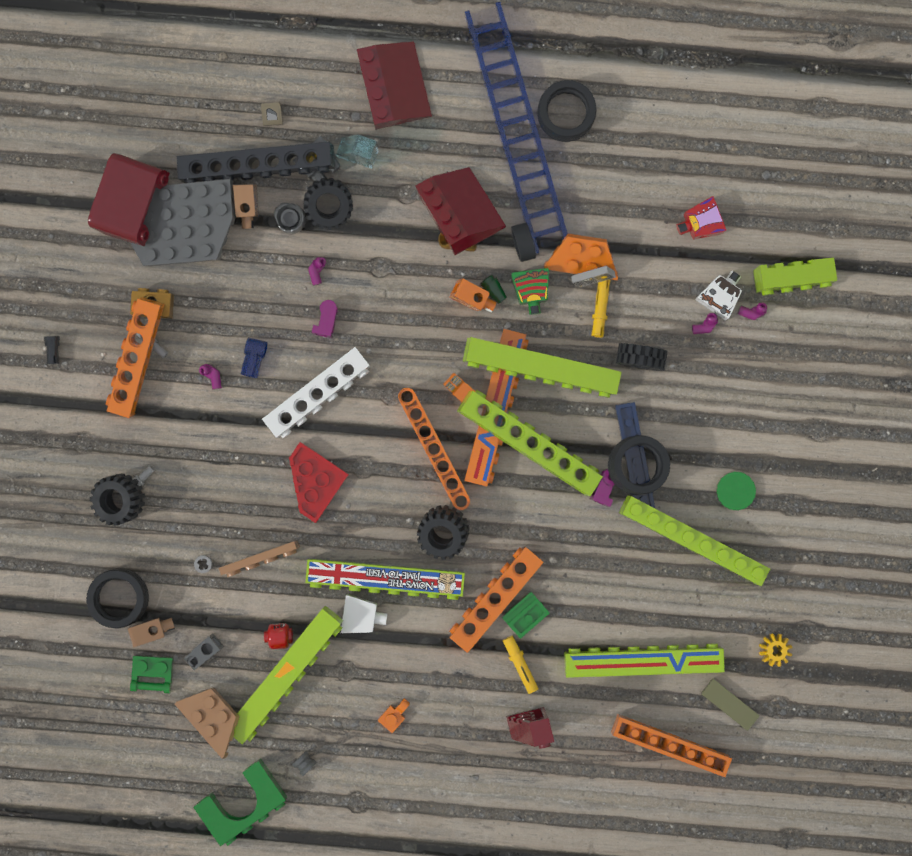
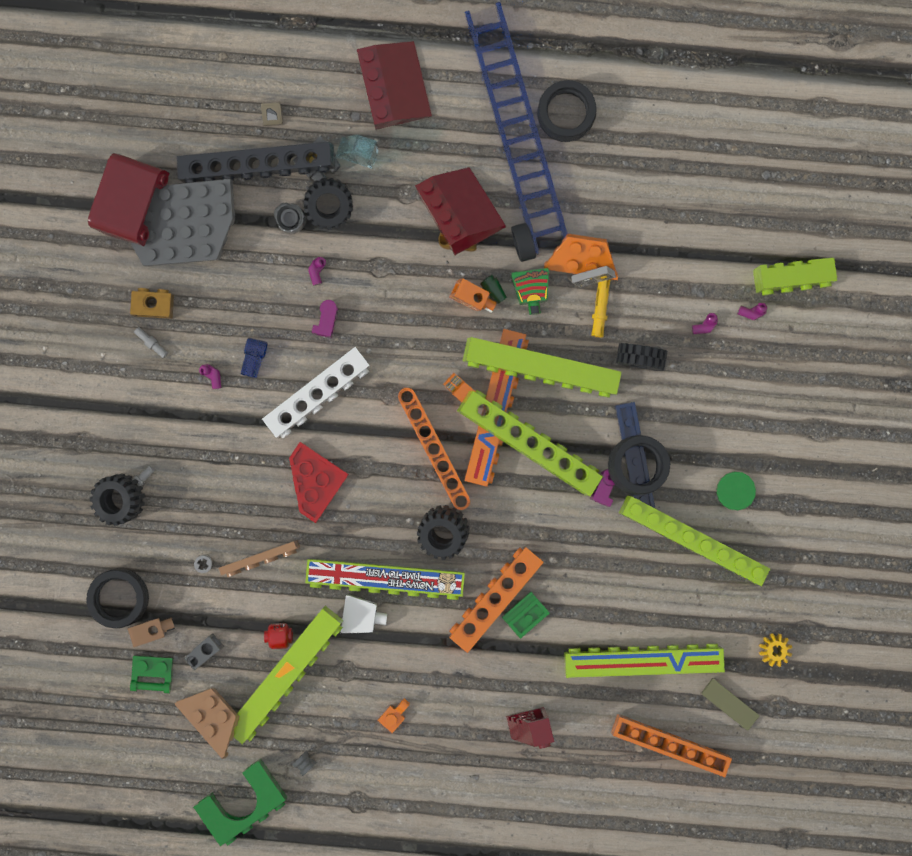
black pin [44,336,60,364] -> none
orange brick [106,297,165,418] -> none
medium nougat torso [233,184,258,229] -> none
yellow pin [502,635,539,694] -> none
torso [676,196,727,240] -> none
white torso [695,271,742,321] -> none

